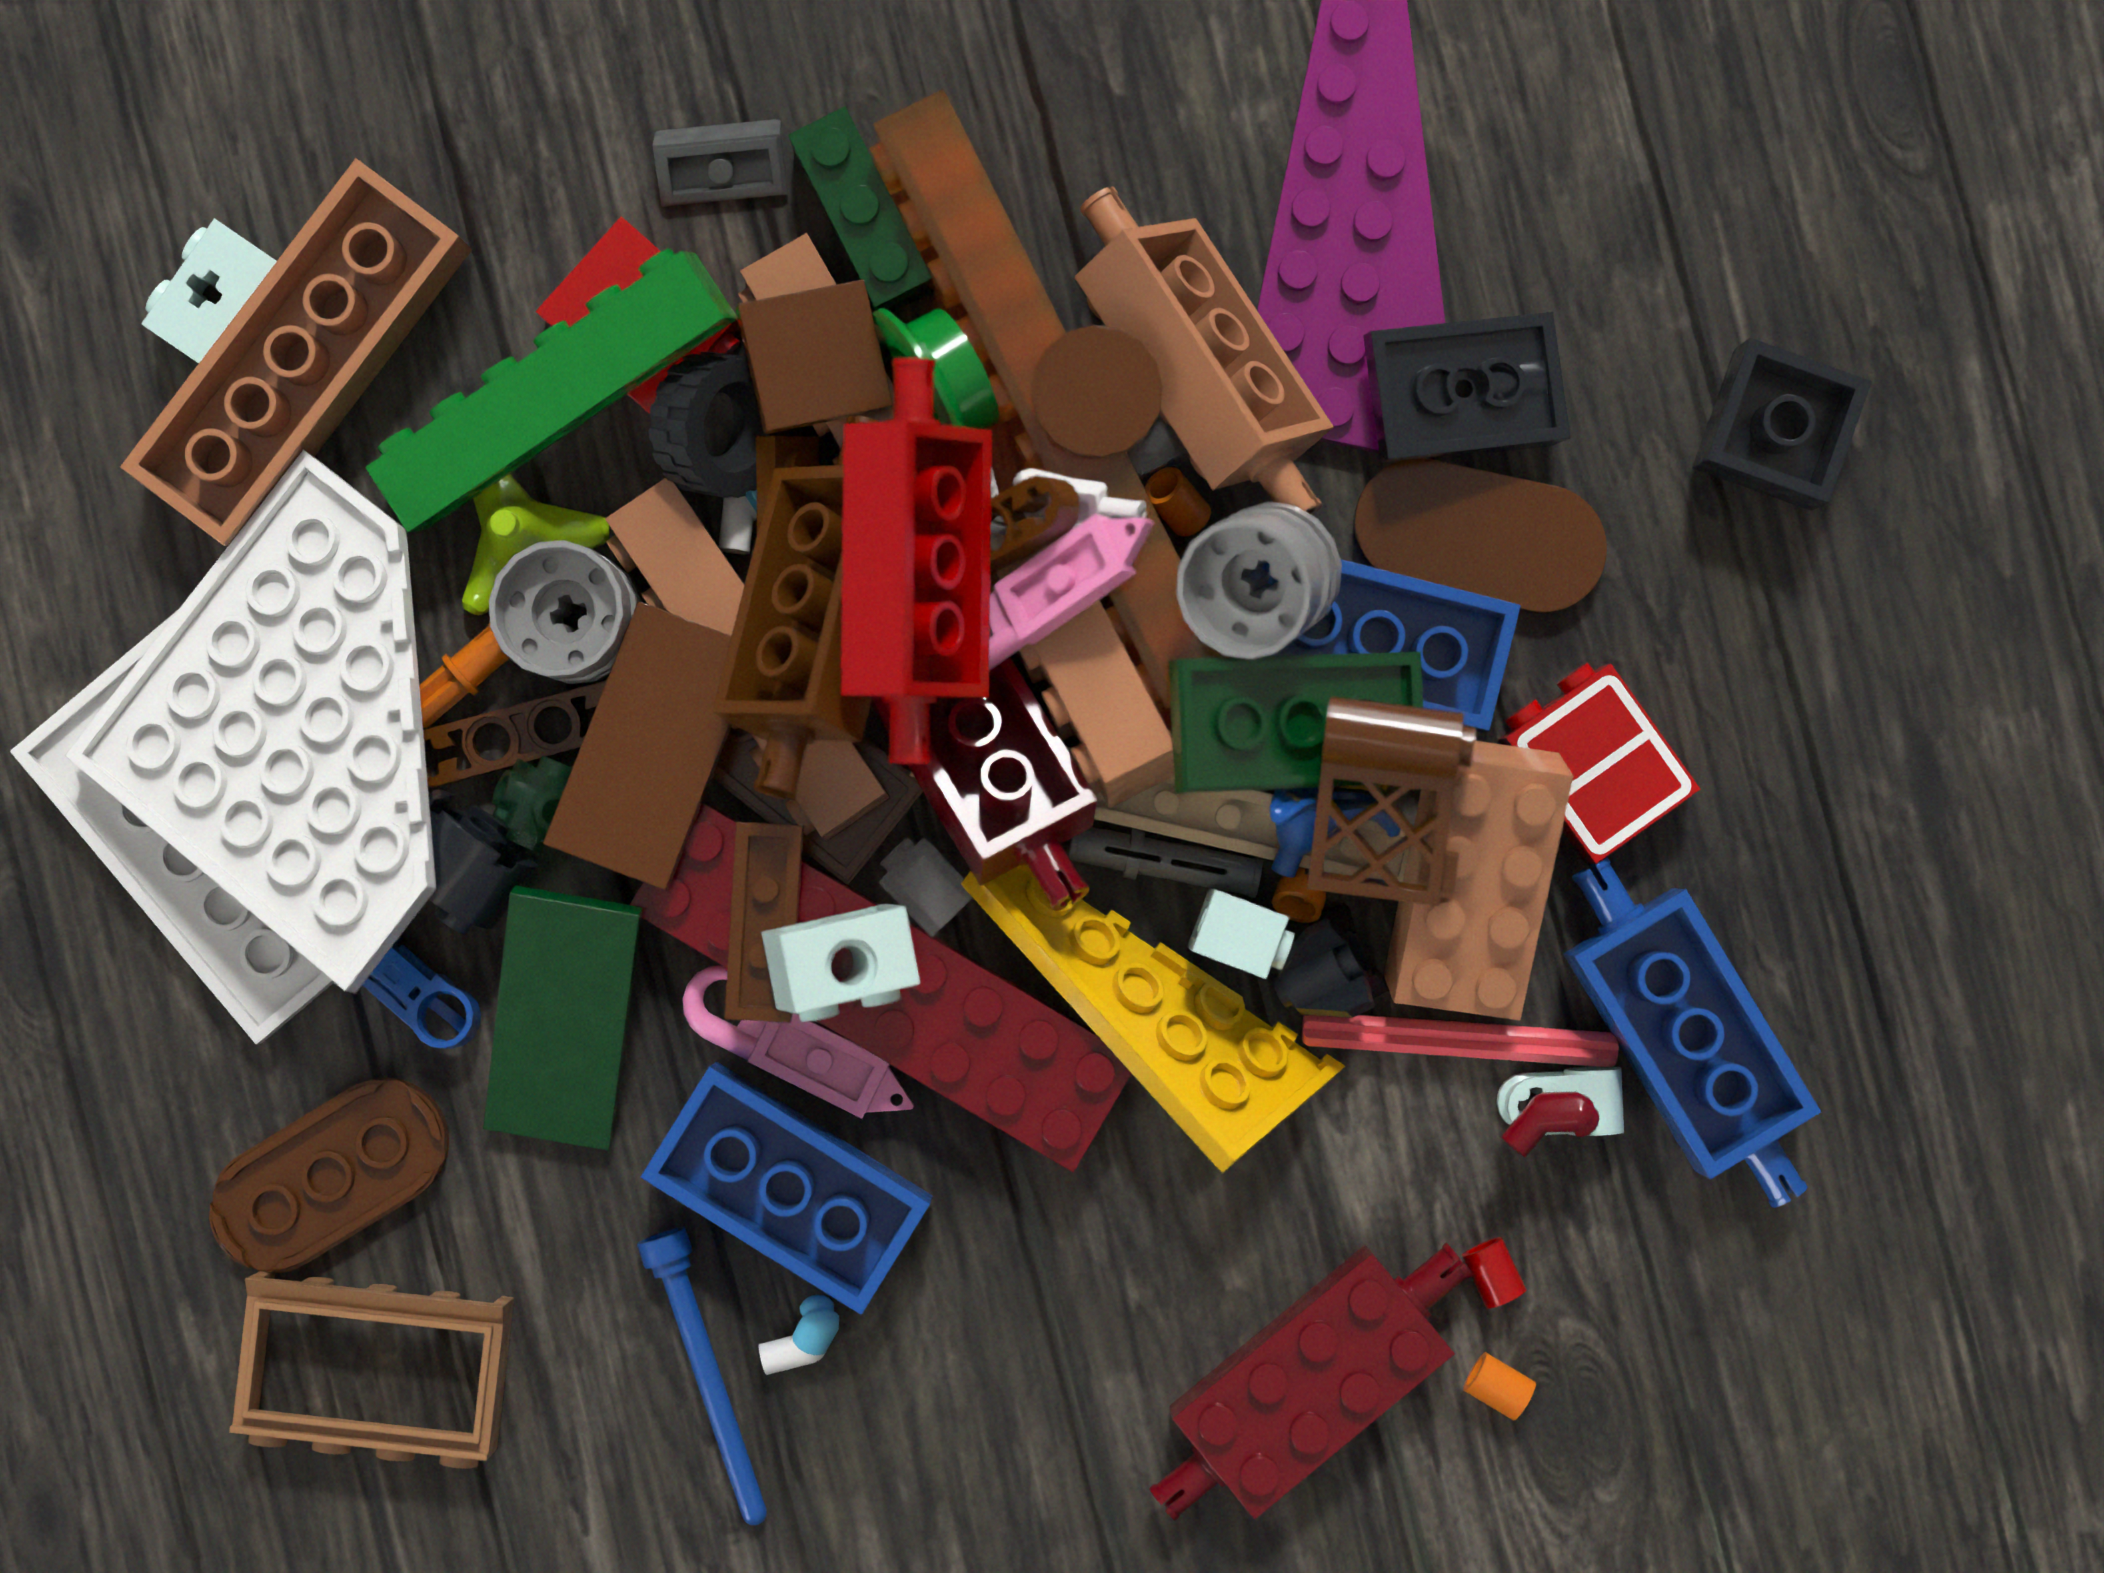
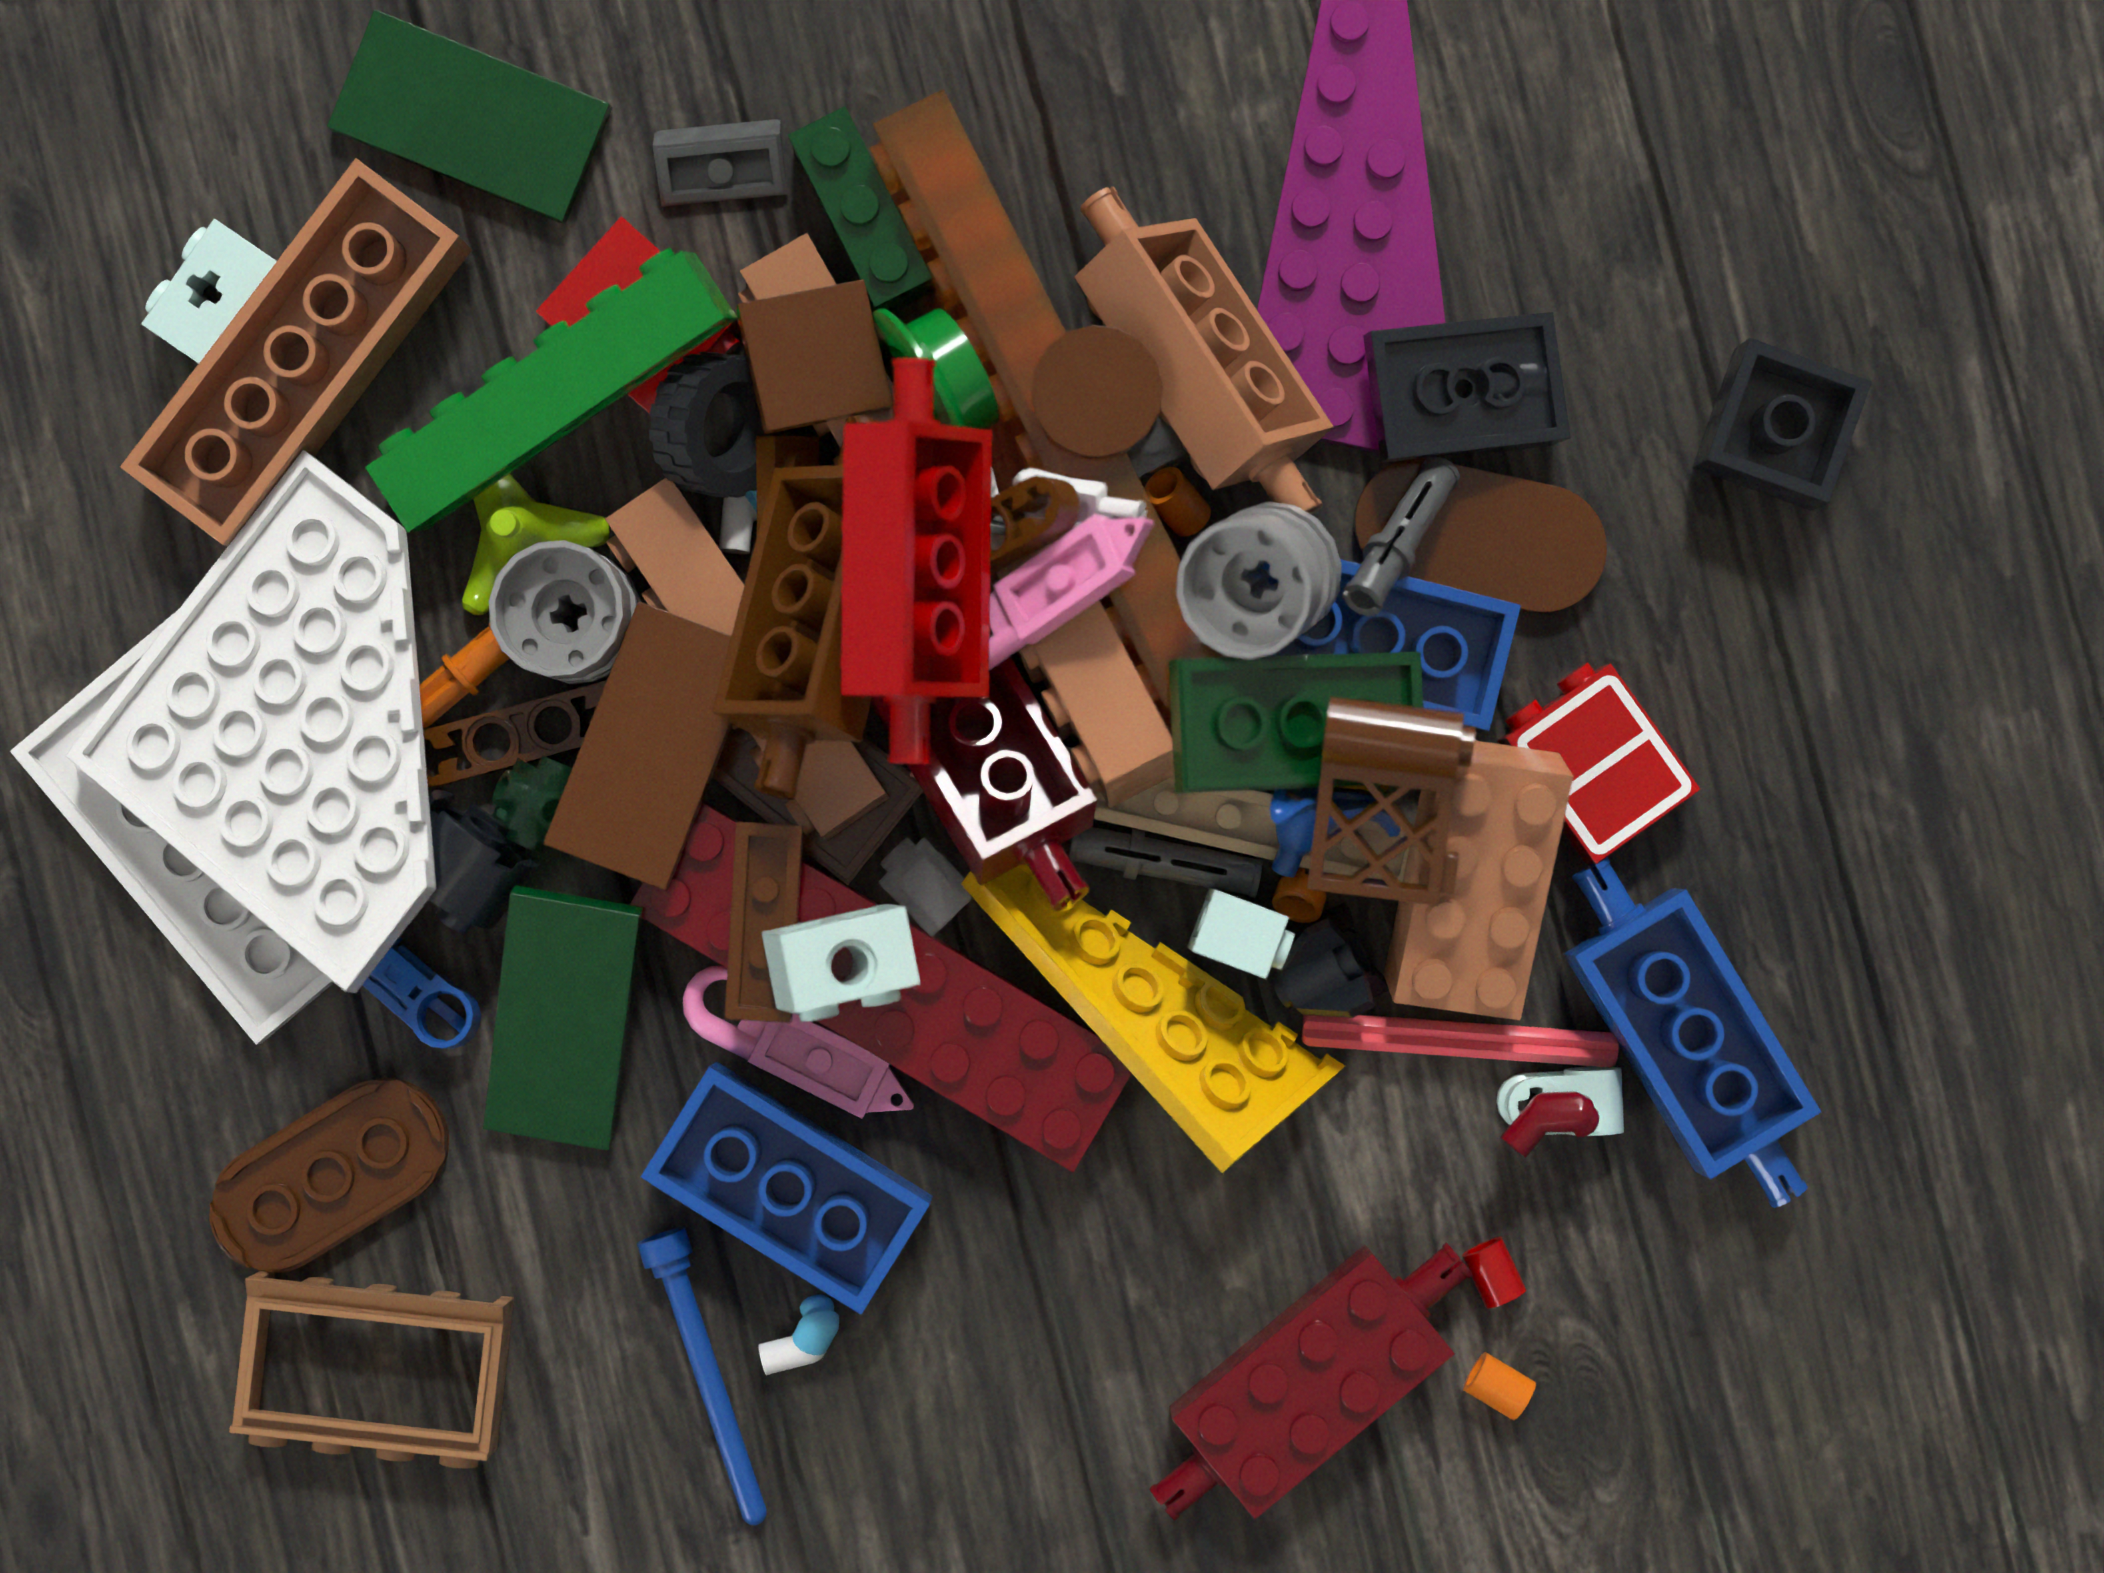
none -> dark green tile [327,9,612,225]
none -> dark grey pin [1343,456,1460,616]

